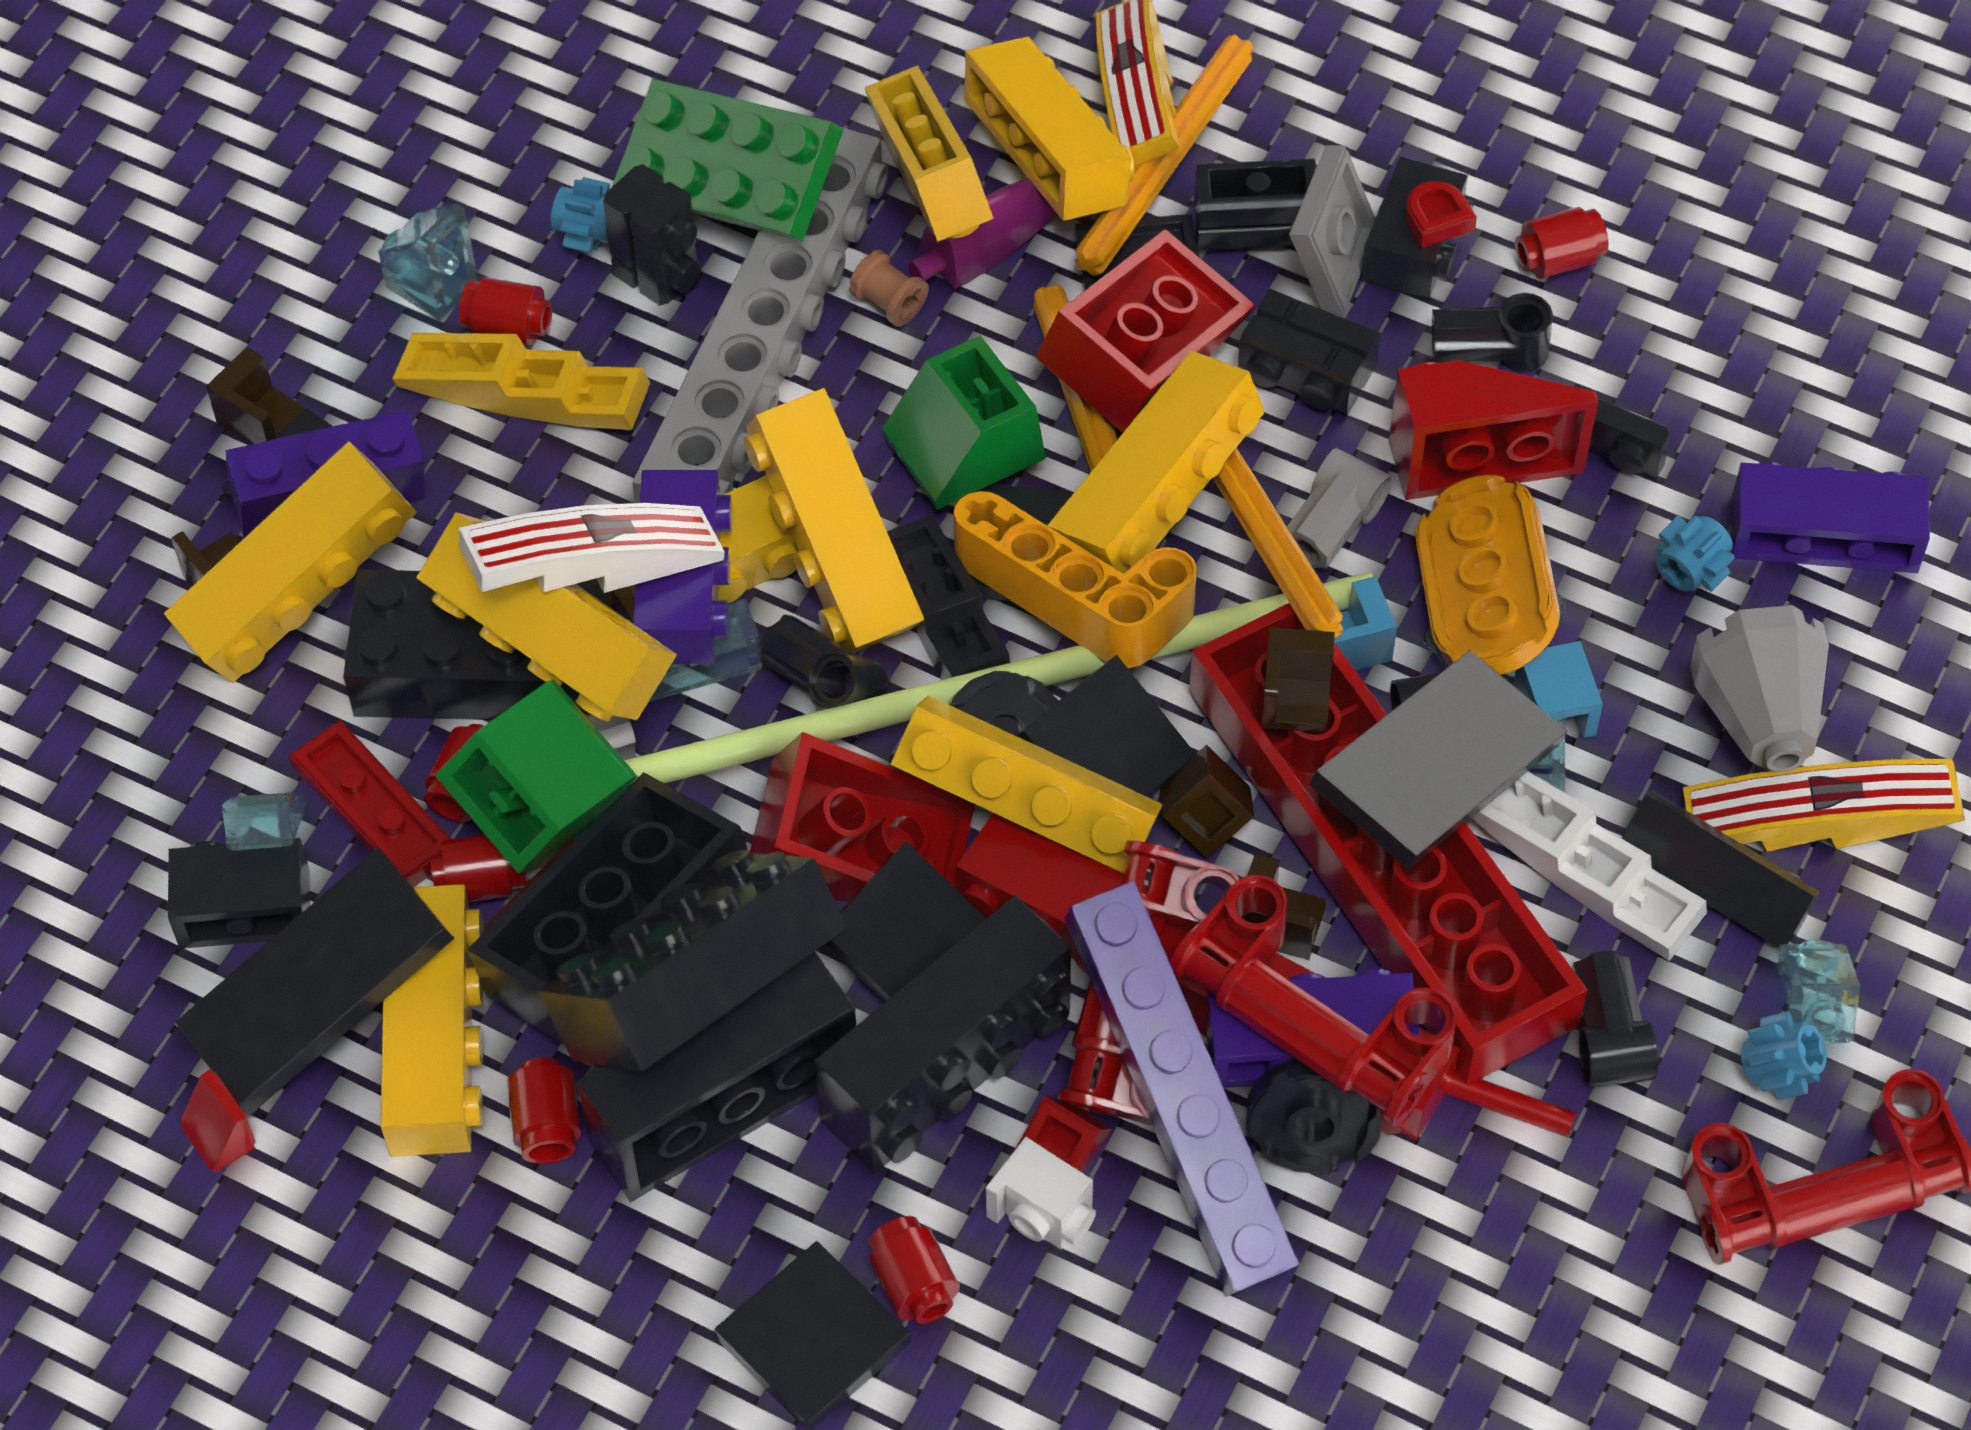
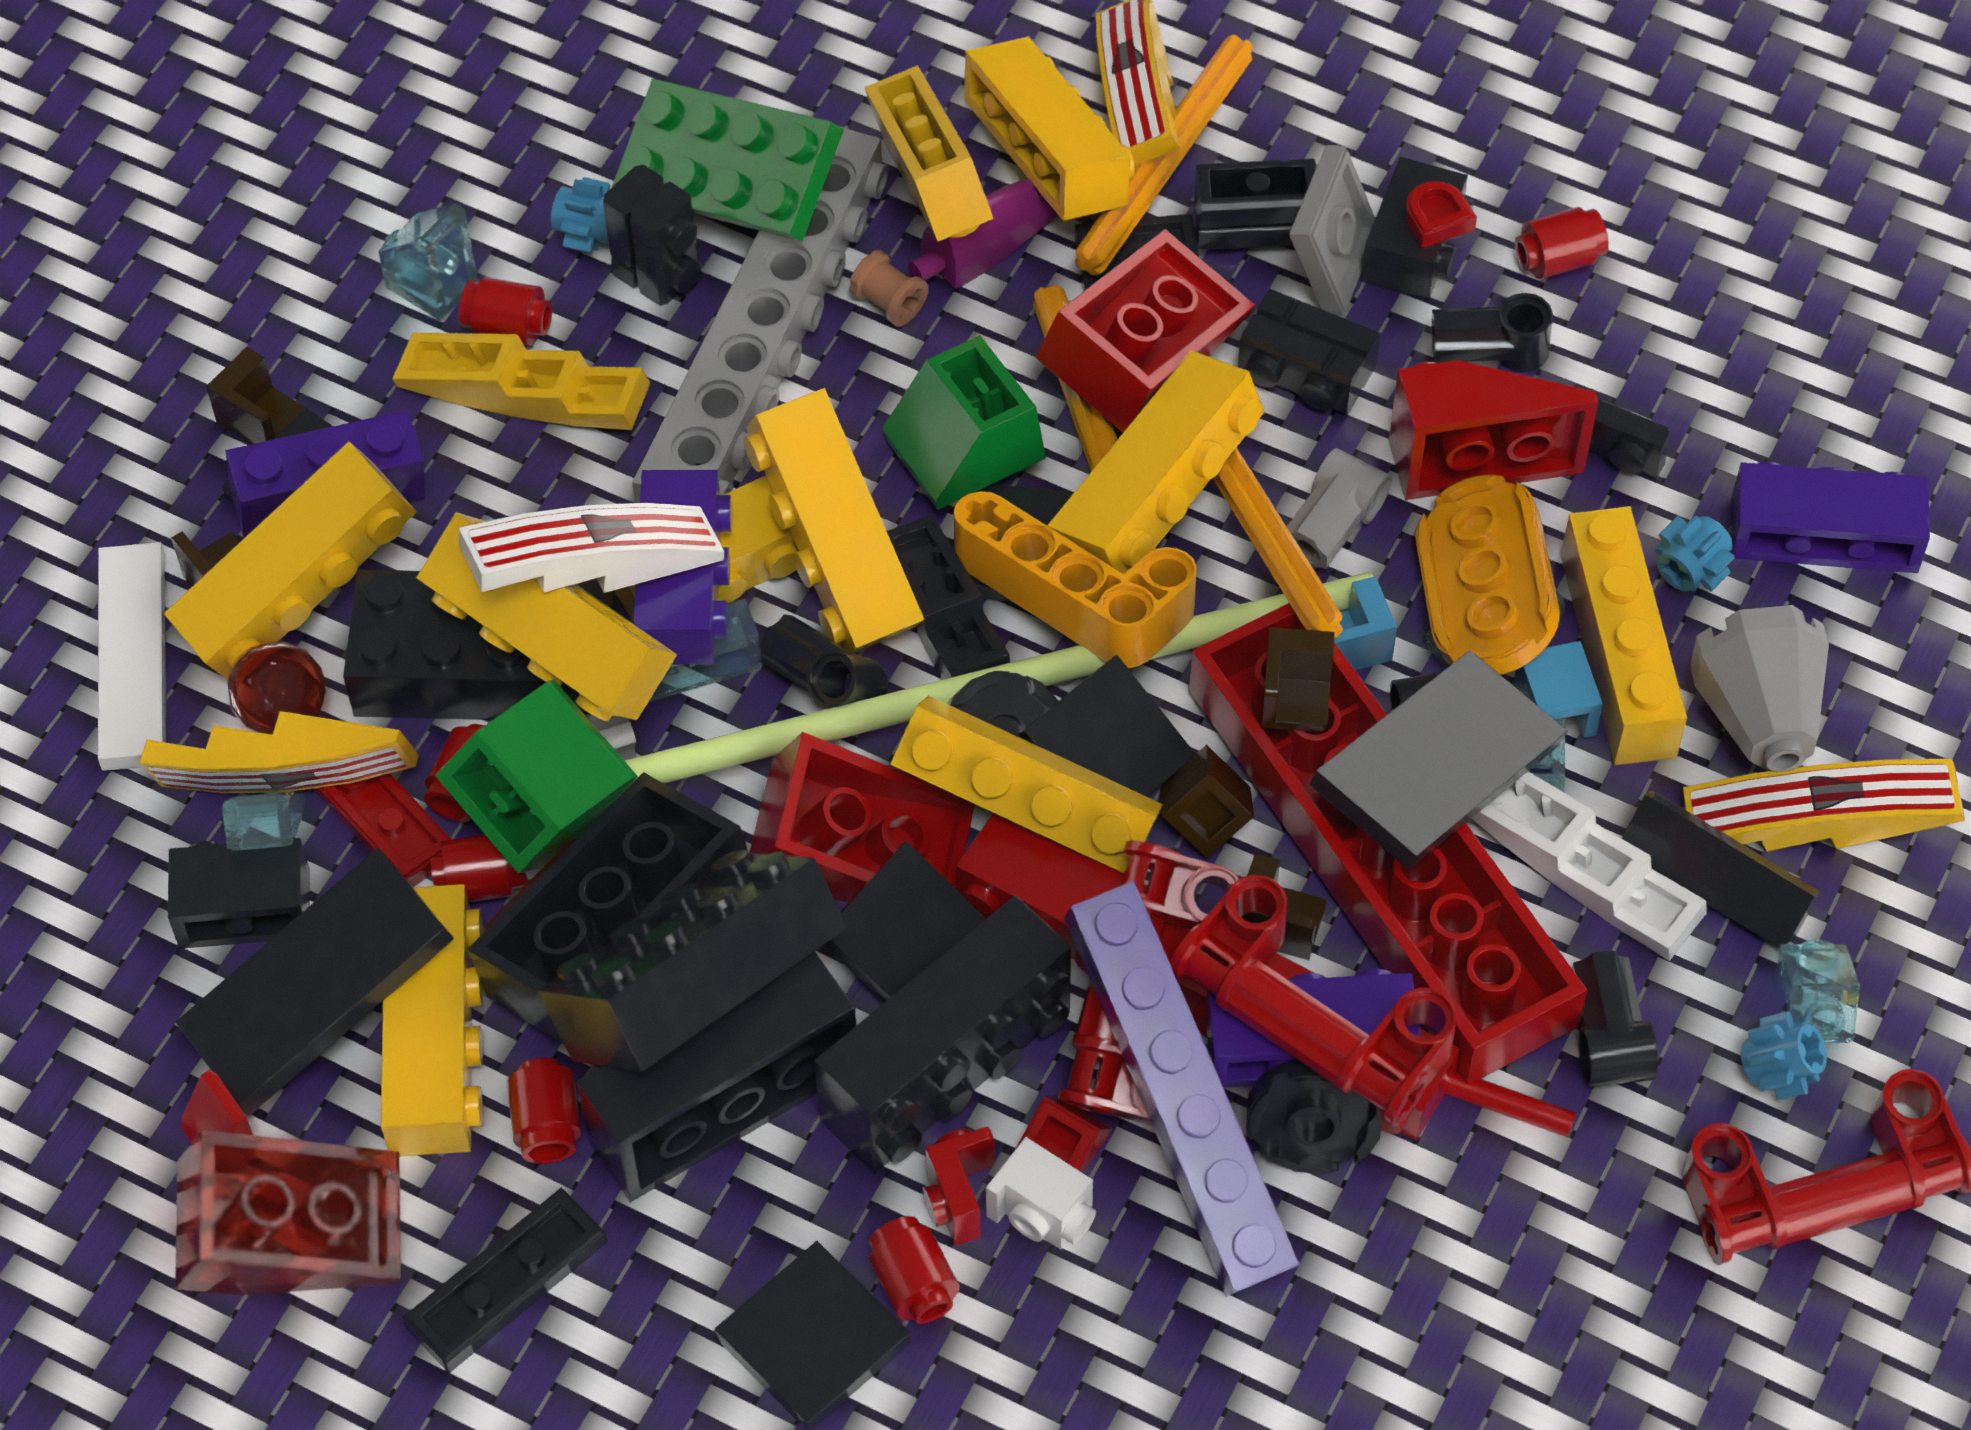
none -> white tile [98,542,166,771]
none -> yellow slope [139,711,419,793]
none -> clear red slope [175,1130,401,1295]
none -> clear red hair [227,641,327,735]
none -> black tile [402,1187,608,1374]
none -> red bracket [923,1127,995,1246]
none -> yellow brick [1561,506,1687,766]

